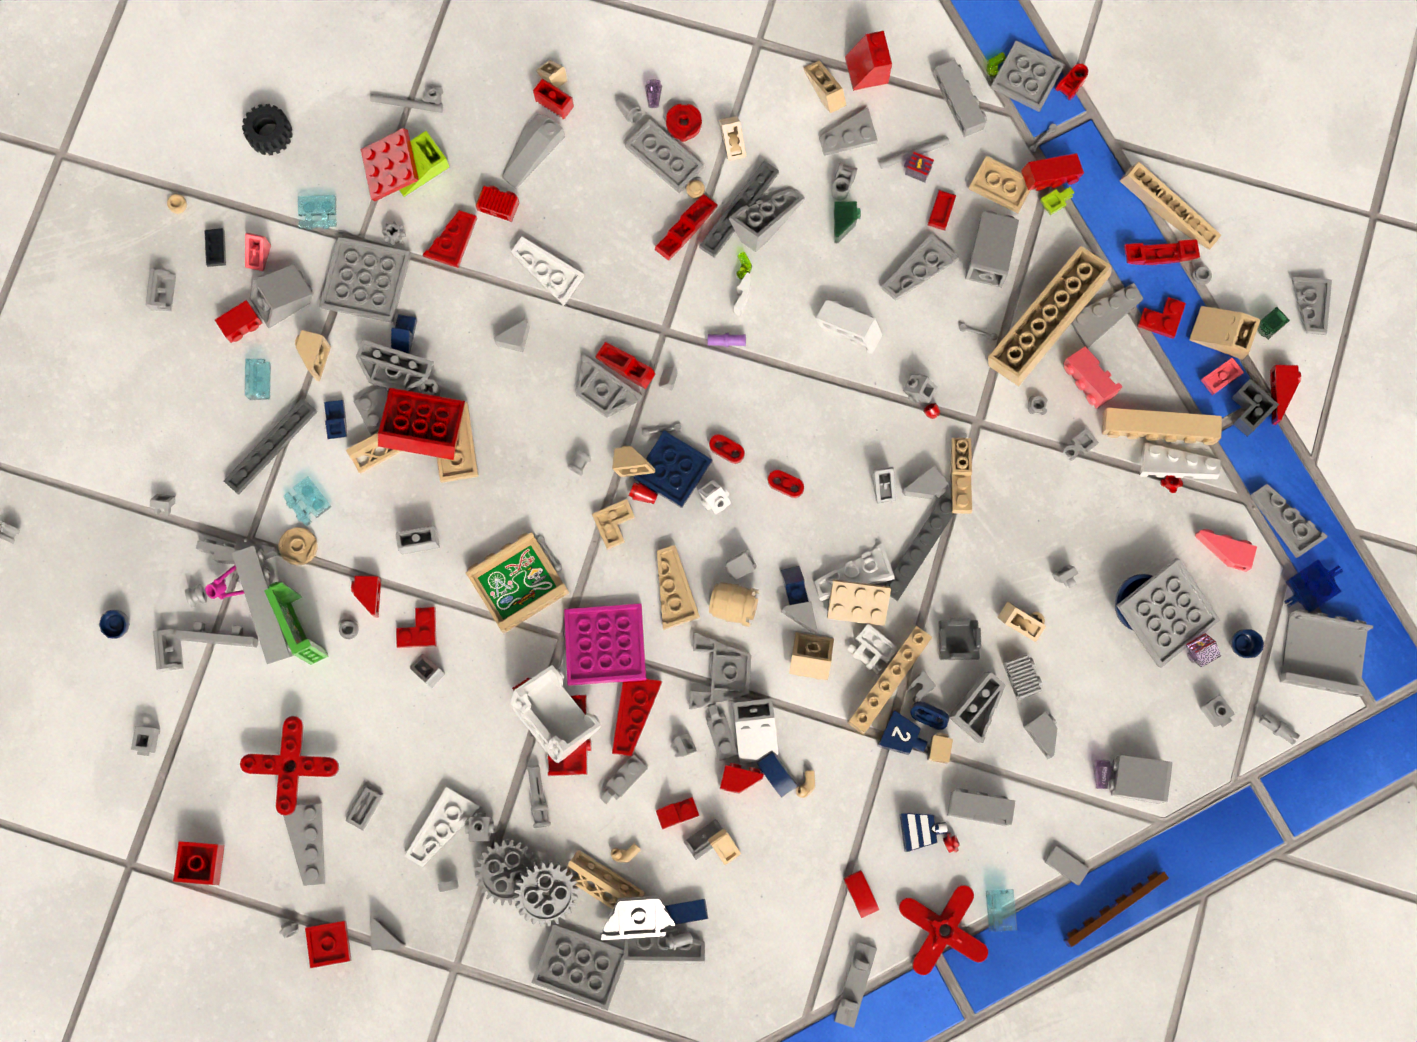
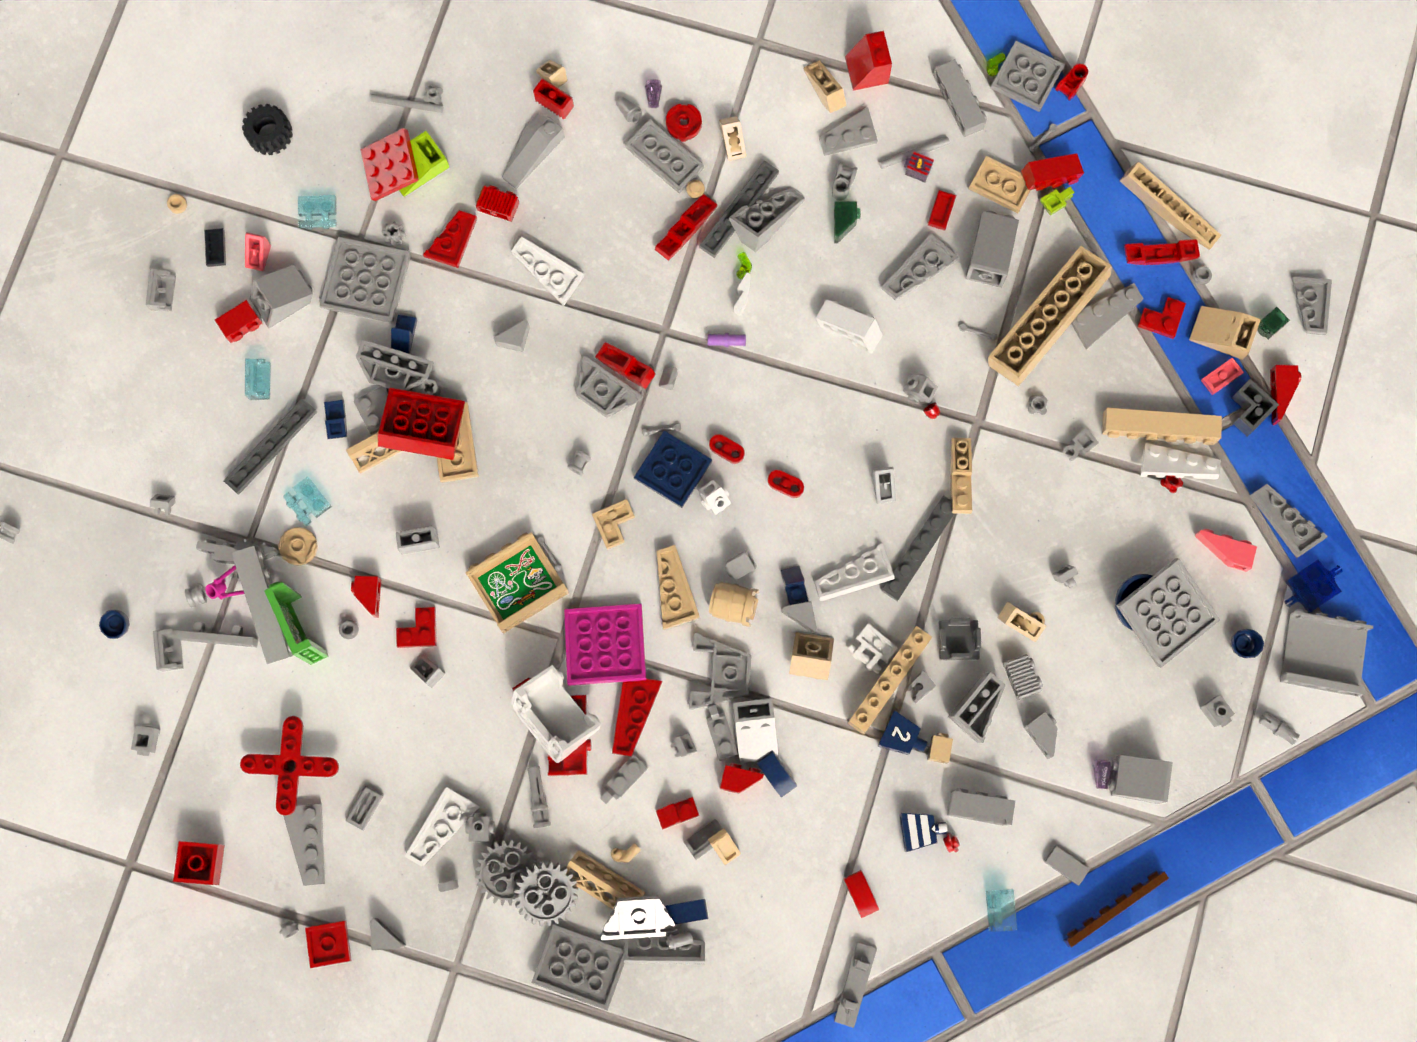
tan slope [295,330,331,381] -> none
tan slope [612,446,655,477] -> none
red cone [628,482,658,504] -> none
tan arm [795,771,815,798] -> none
plate [827,579,891,626] -> none
red piece [899,885,988,975] -> none
light grey slope [903,466,949,499] -> none
dark blue plate [910,701,950,730] -> none
coral wedge [1063,346,1123,409] -> none
clear purple brick [1186,633,1221,668] -> none

